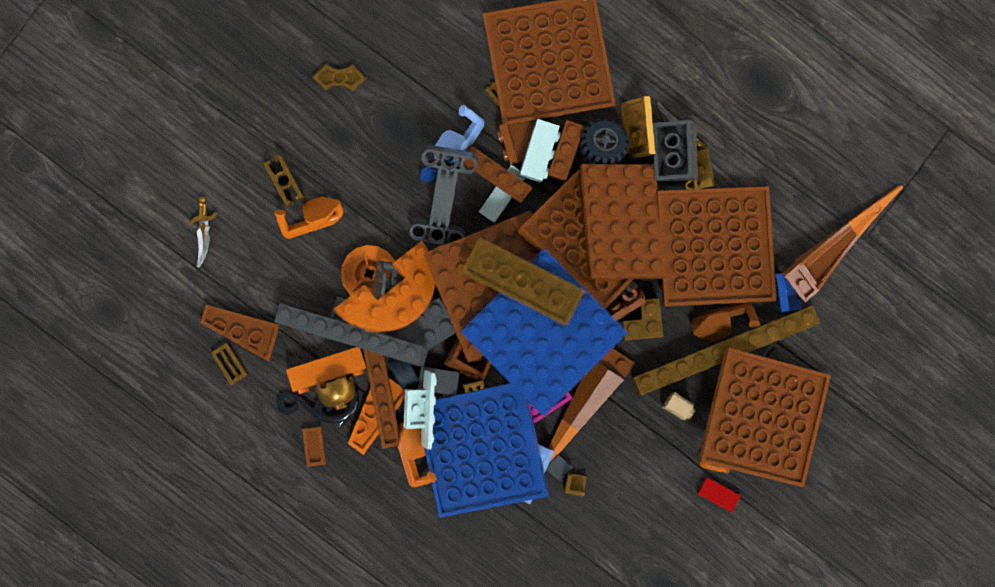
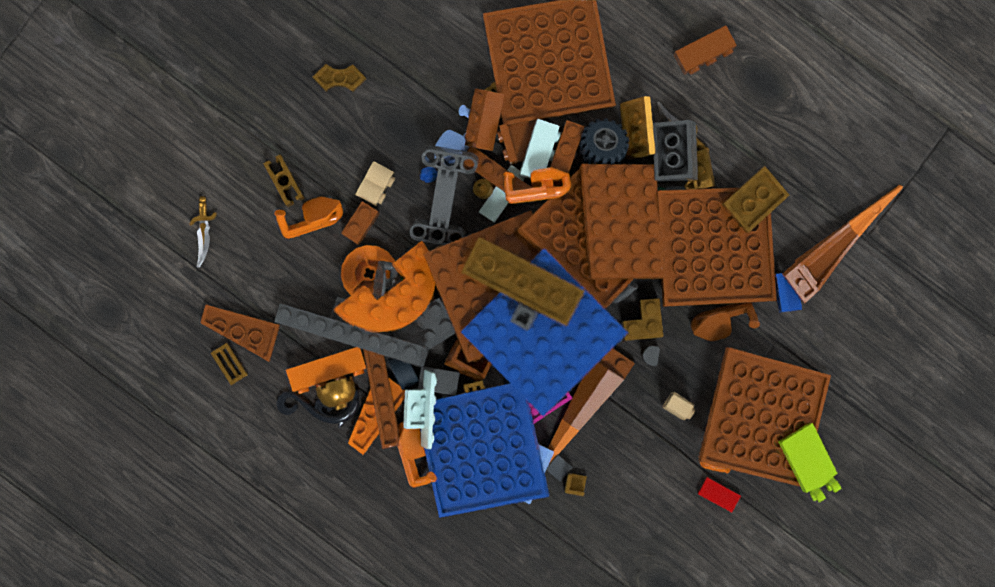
dark orange tile [302,426,326,467] -> none
dark orange plate [606,286,646,321] -> none
pearl gold brick [632,306,820,396] -> none
none -> dark orange brick [341,201,380,245]
none -> tan brick [355,161,396,206]
none -> dark orange brick [465,88,504,151]
none -> pearl gold tile [473,179,493,199]
none -> orange piece [503,168,571,204]
none -> dark grey brick [510,303,538,331]
none -> dark grey brick [642,346,660,366]
none -> dark orange brick [674,26,737,75]
none -> pearl gold plate [721,166,789,233]
none -> lime tile [779,423,841,502]

